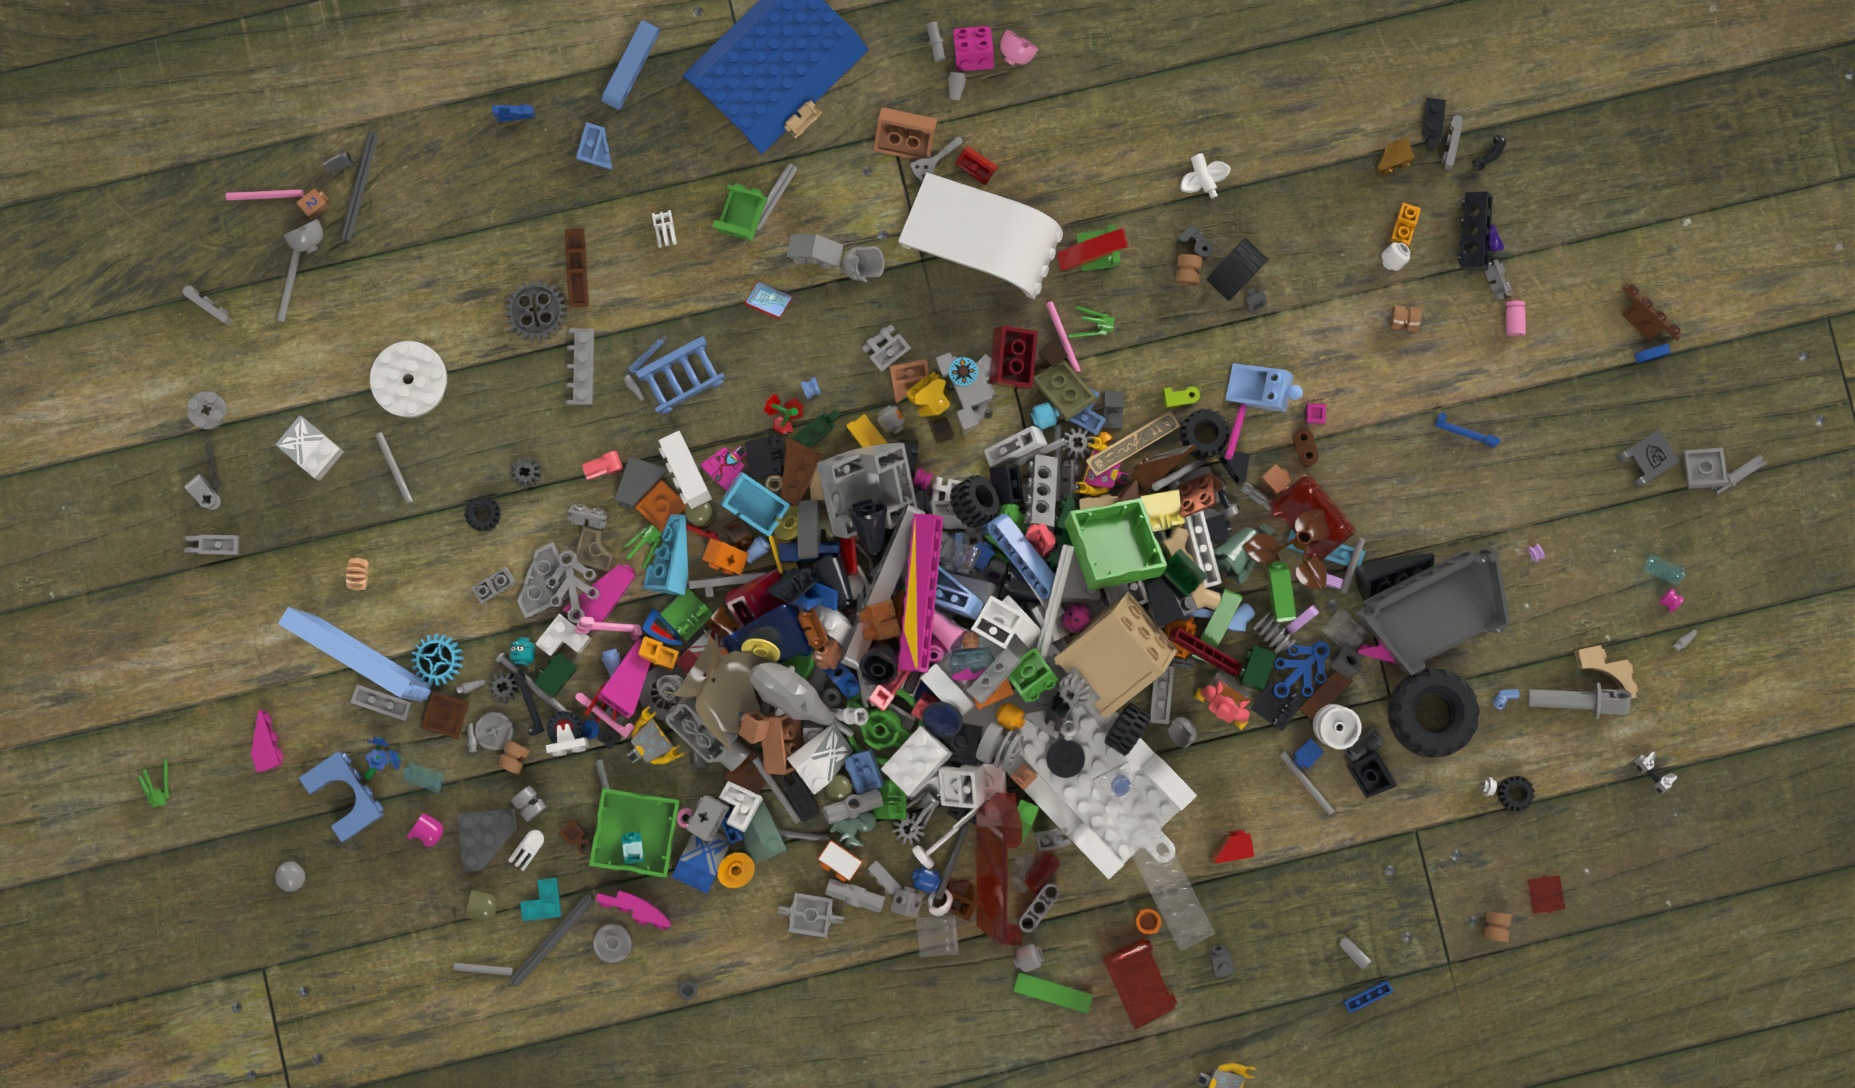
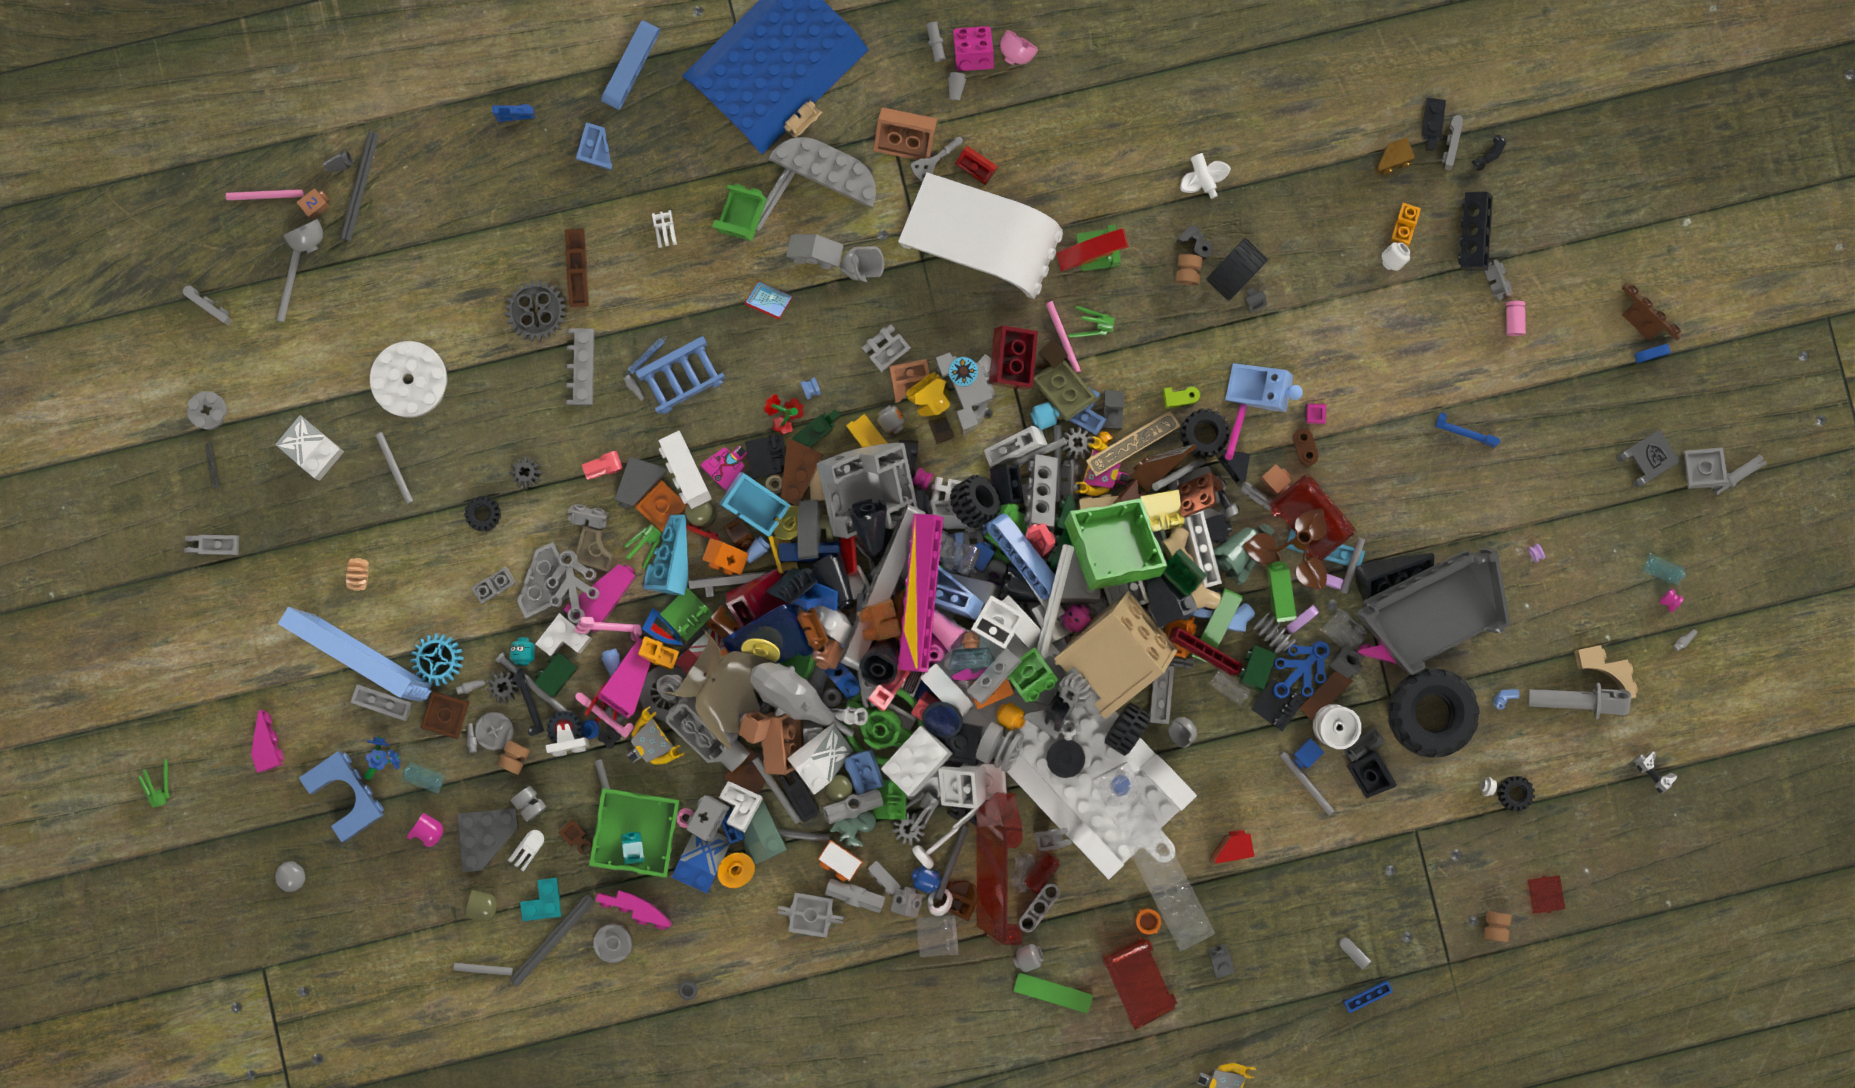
light grey piece [184,473,221,510] -> none
dark grey cone [690,748,709,770] -> none
bright green slope [1006,800,1039,843] -> none
nougat tile [1010,763,1038,790] -> none
coral torso [1194,680,1250,730] -> none
medium nougat wheel [1390,305,1422,332] -> none
dark purple piece [1489,224,1505,252] -> none
none -> light grey plate [769,137,876,209]

